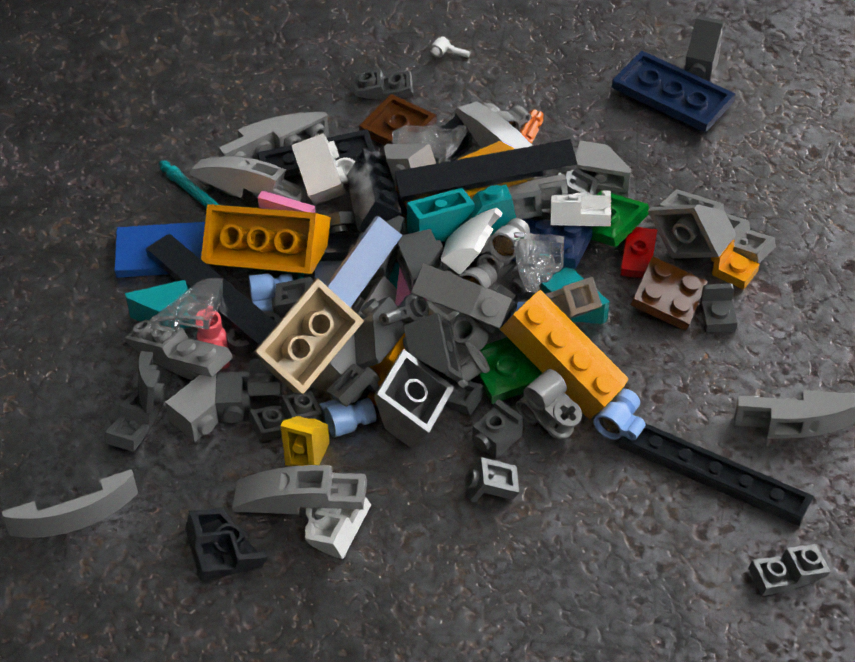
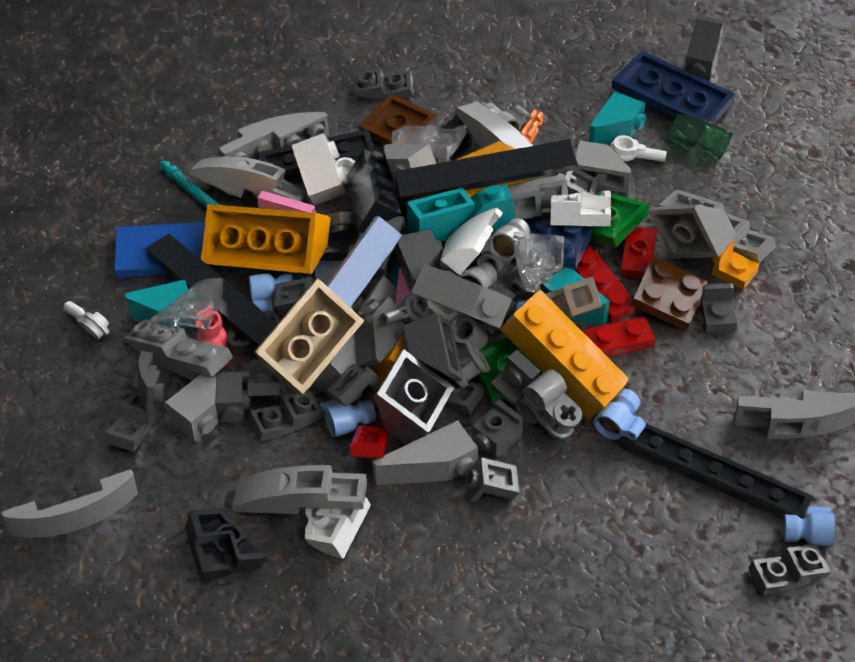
yellow slope [281,416,330,467] -> none
white hand [431,37,470,58] -> none
none -> white plate [63,301,110,340]
none -> red plate [350,425,389,458]
none -> light grey slope [372,420,478,485]
none -> dark grey bracket [491,349,540,405]
none -> red plate [573,246,638,324]
none -> red plate [581,316,655,357]
none -> teal slope [588,92,646,145]
none -> white plate [610,136,667,162]
none -> clear green slope [666,114,733,160]
none -> light blue piece [783,507,835,547]

